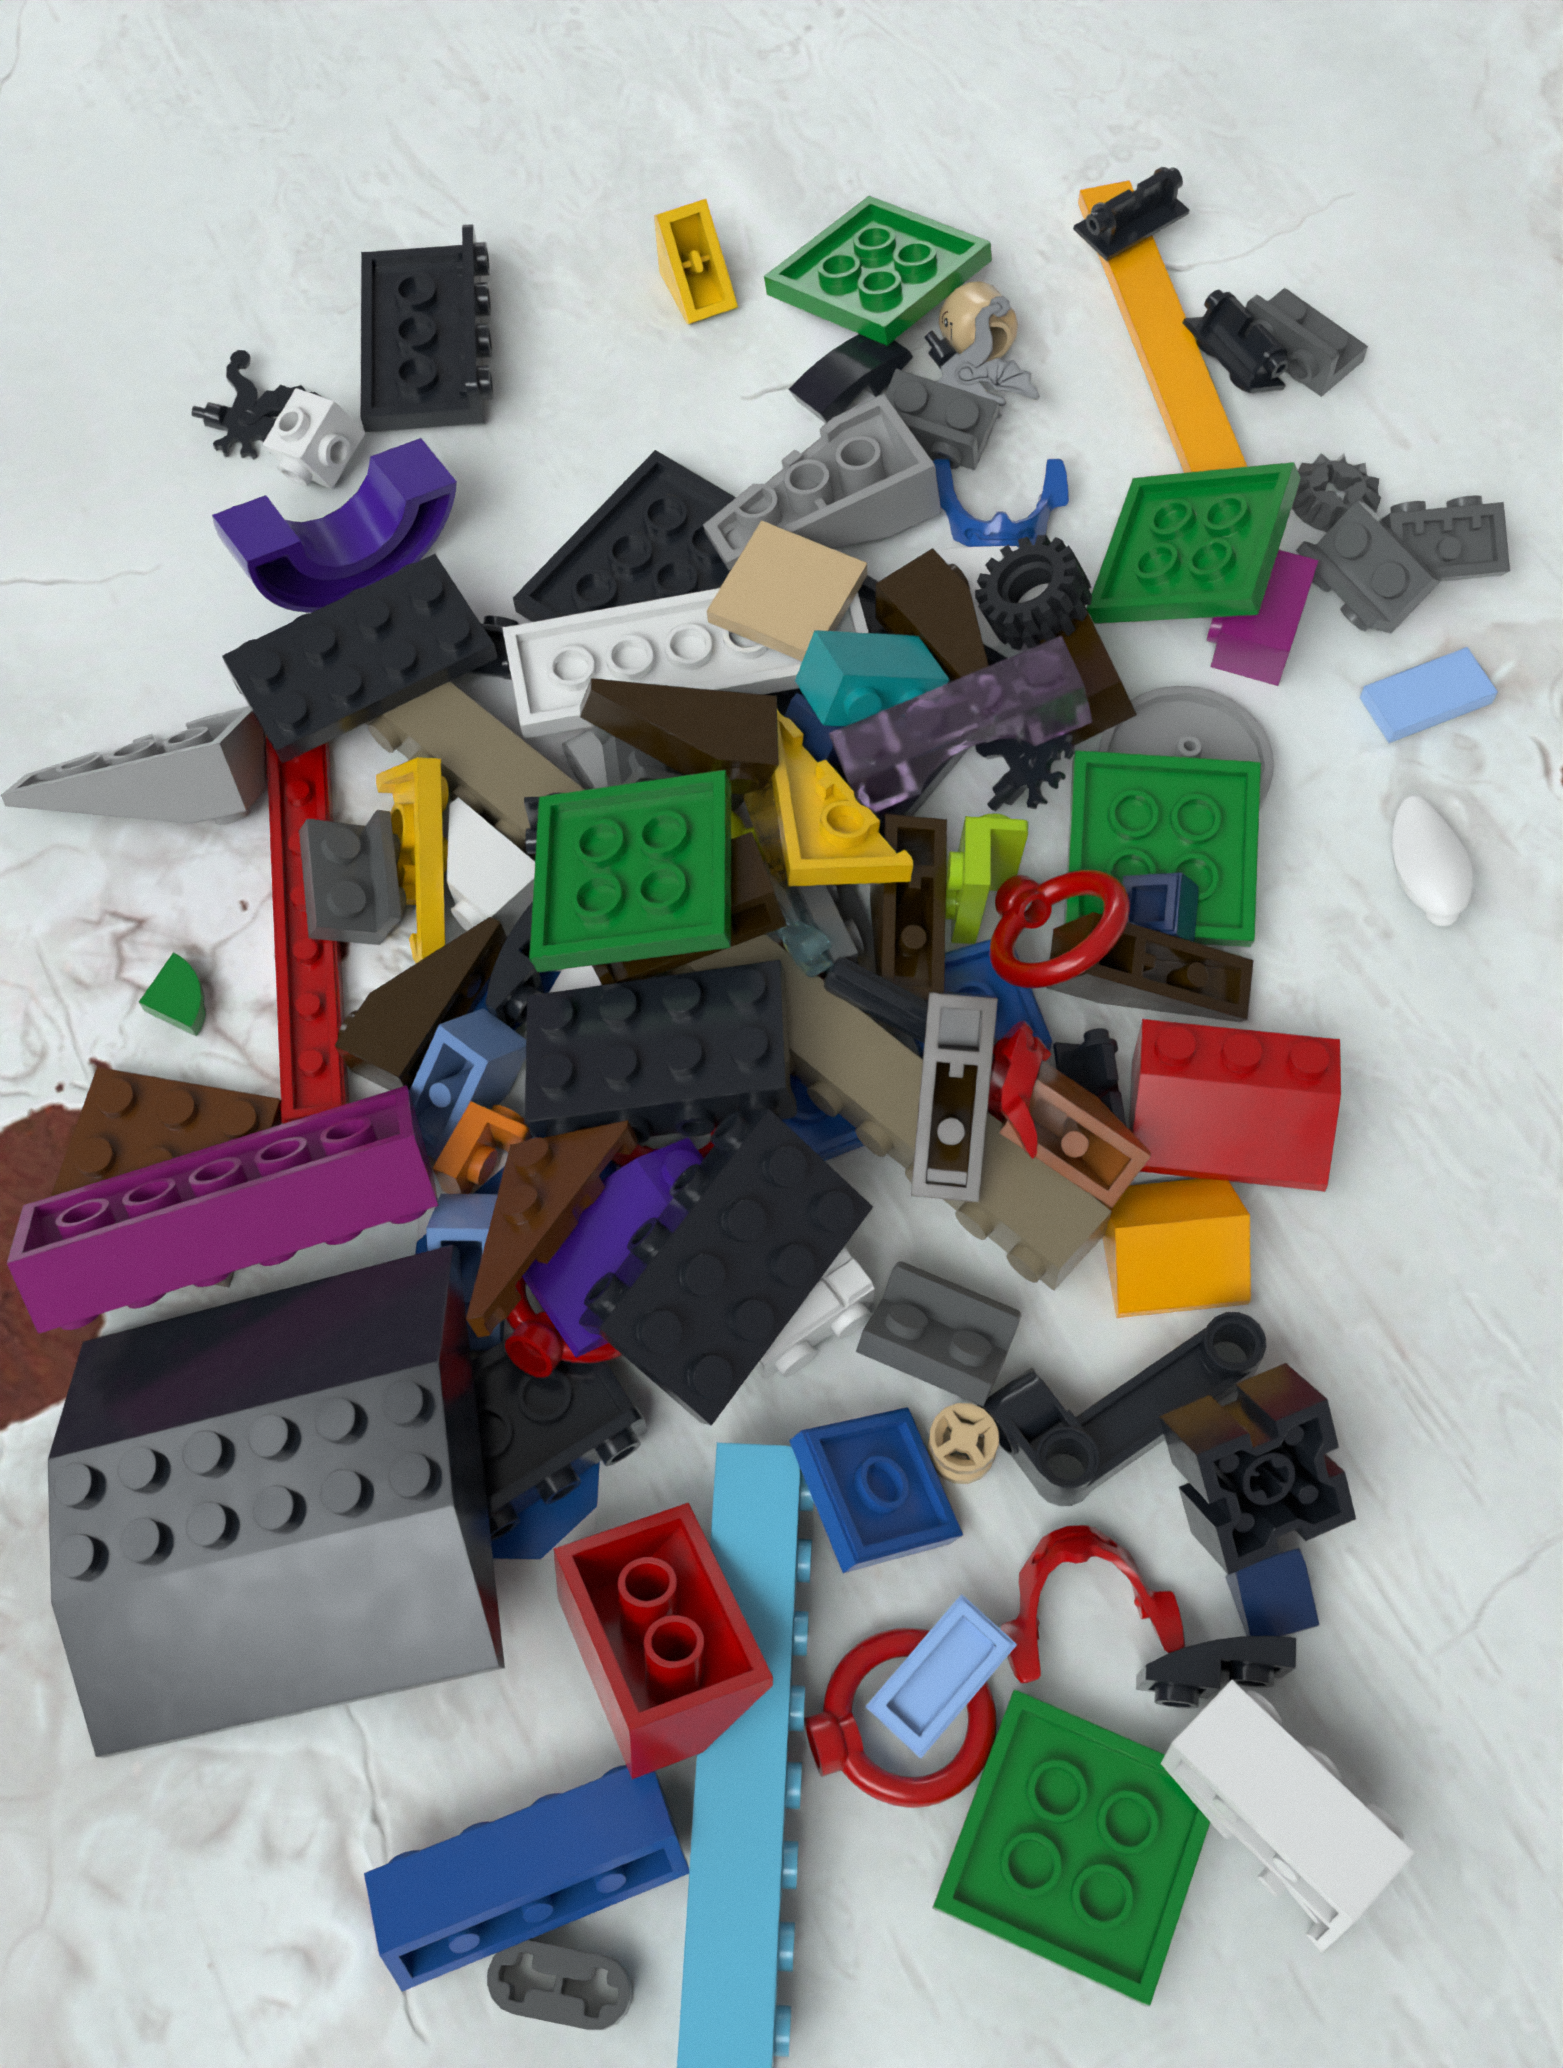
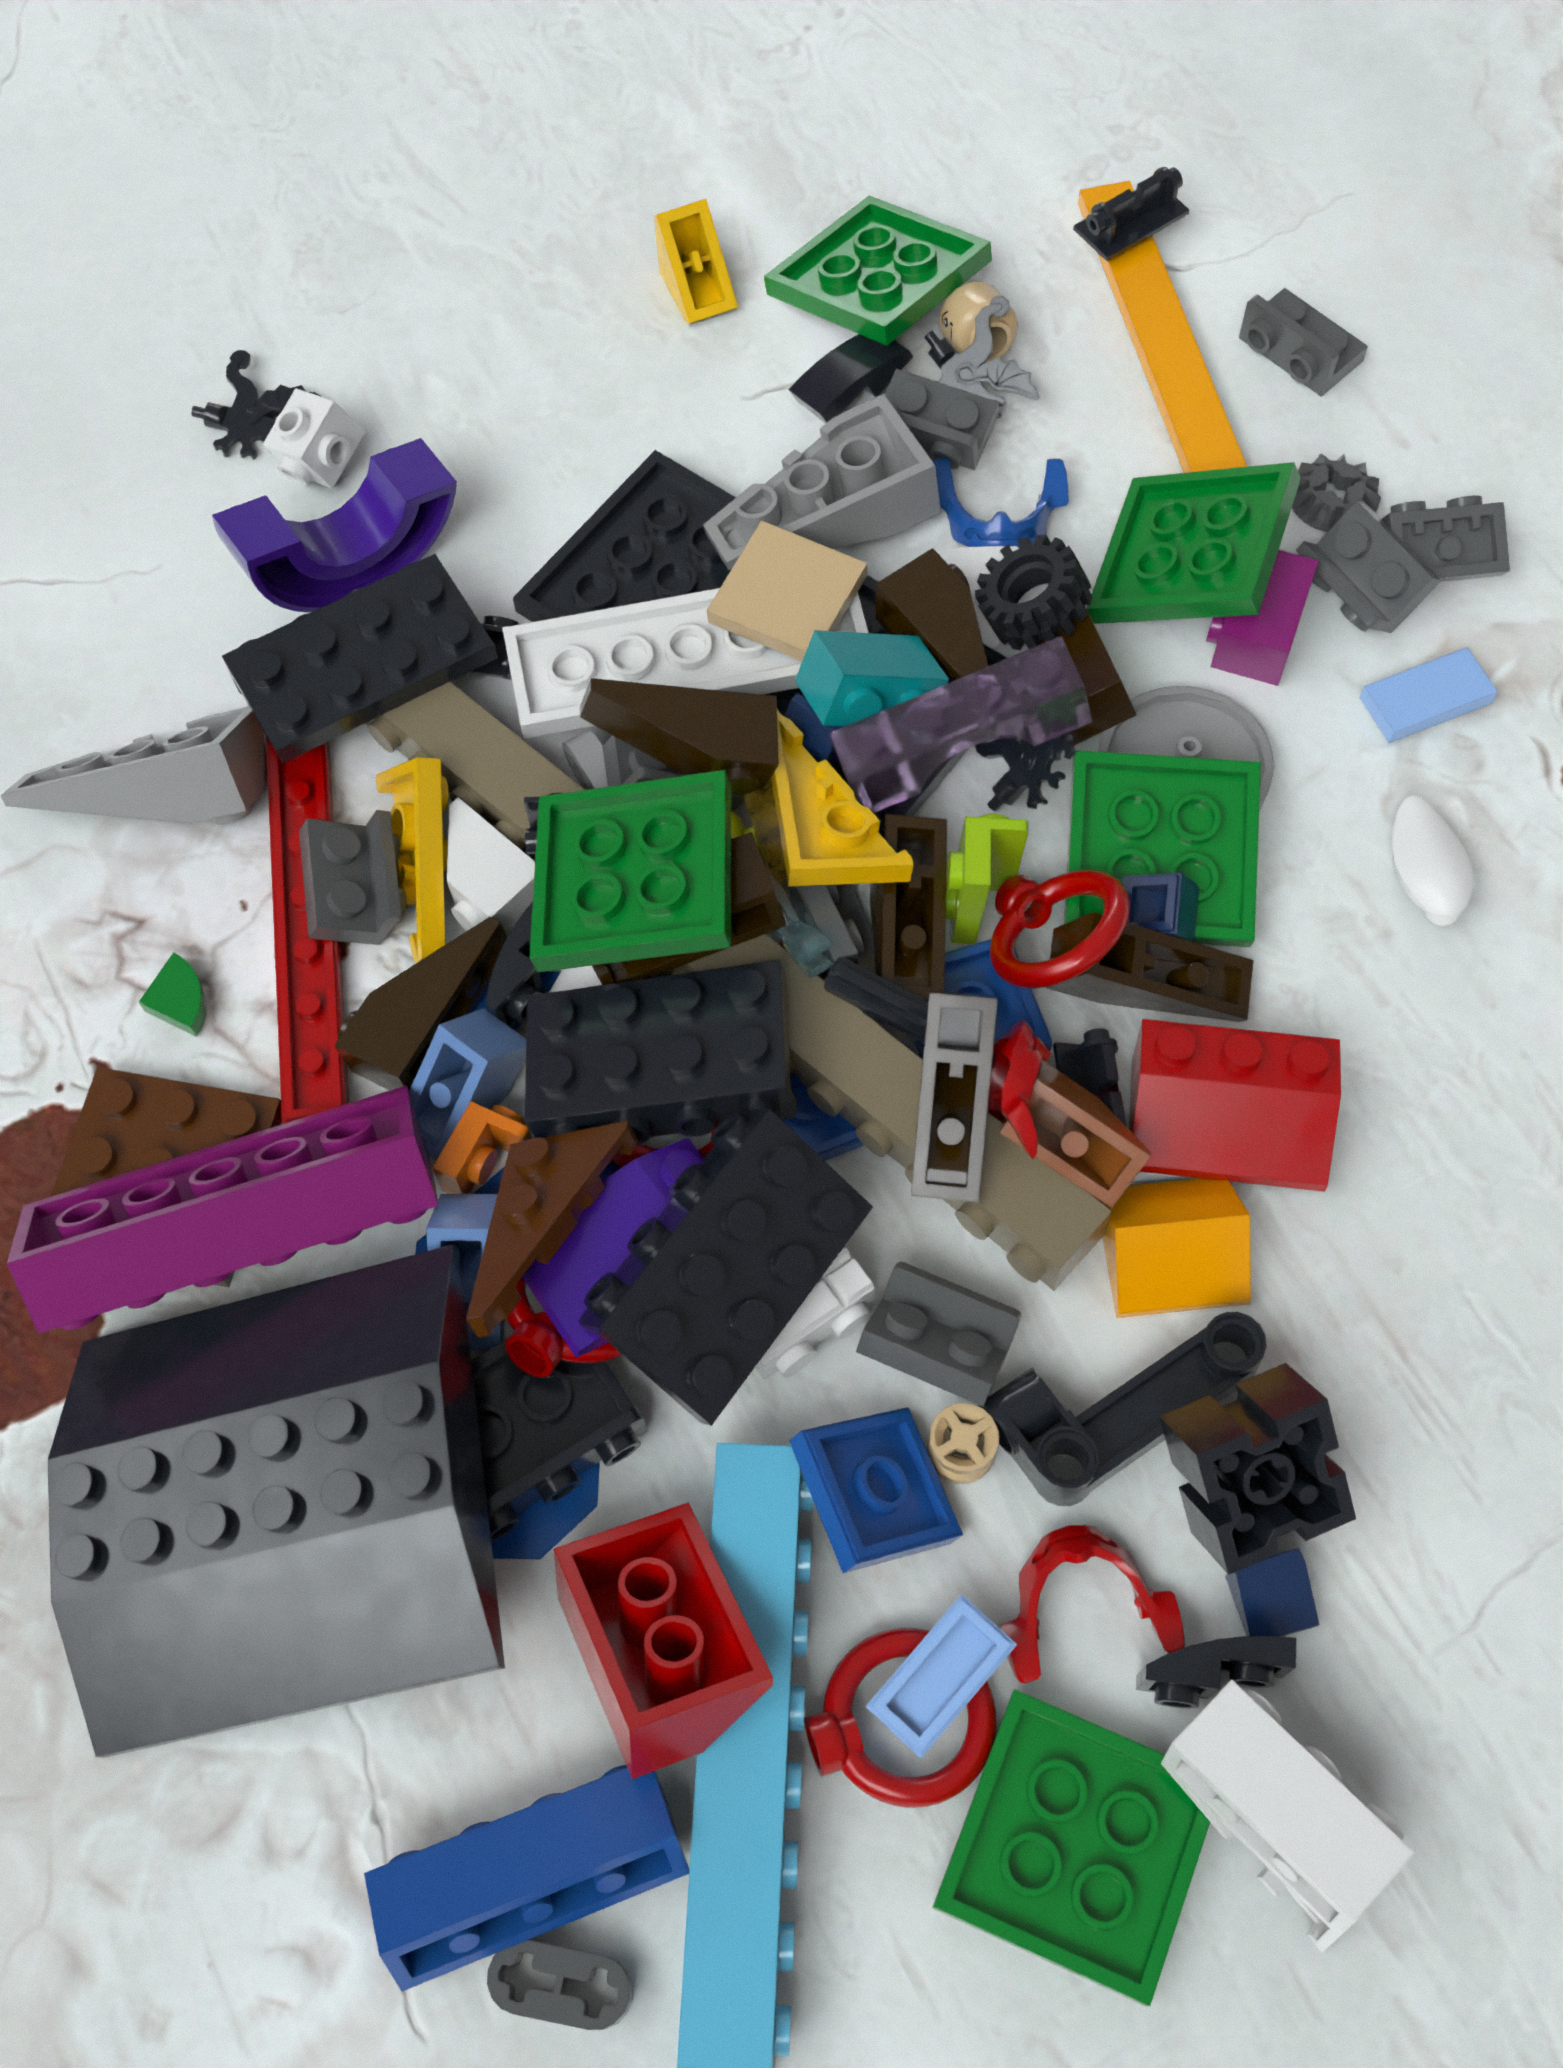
black bracket [360,224,494,432] -> none
black hinge [1182,289,1290,393] -> none

